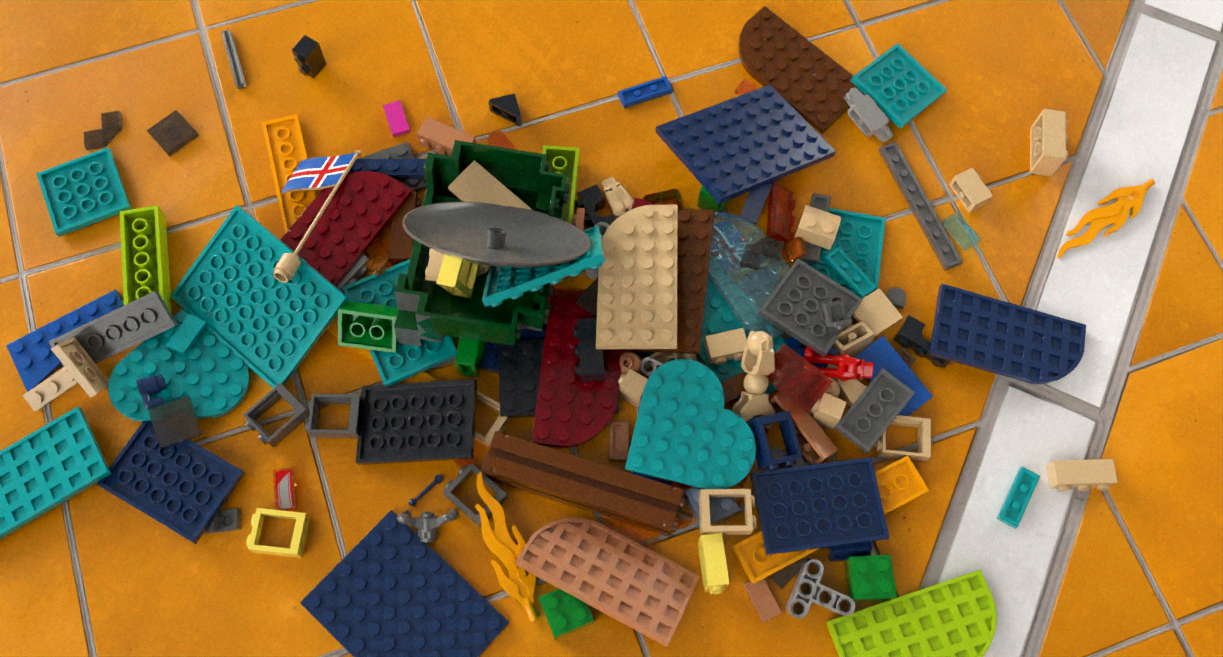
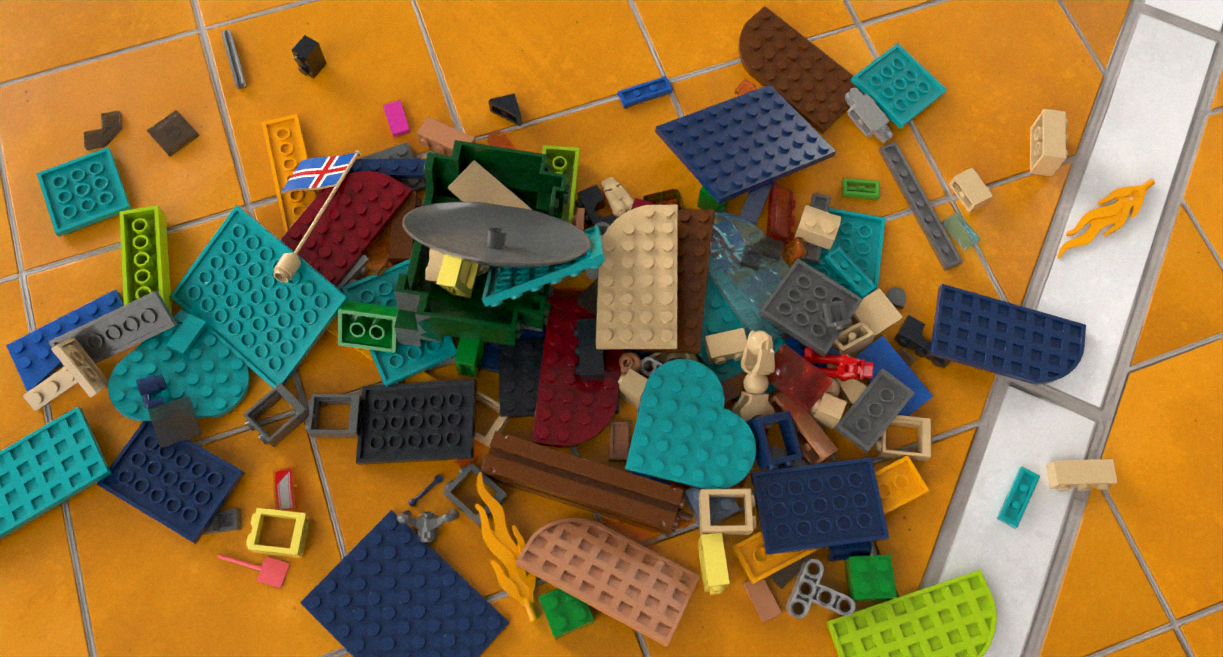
none -> coral piece [218,554,290,588]
none -> bright green tile [842,178,880,200]

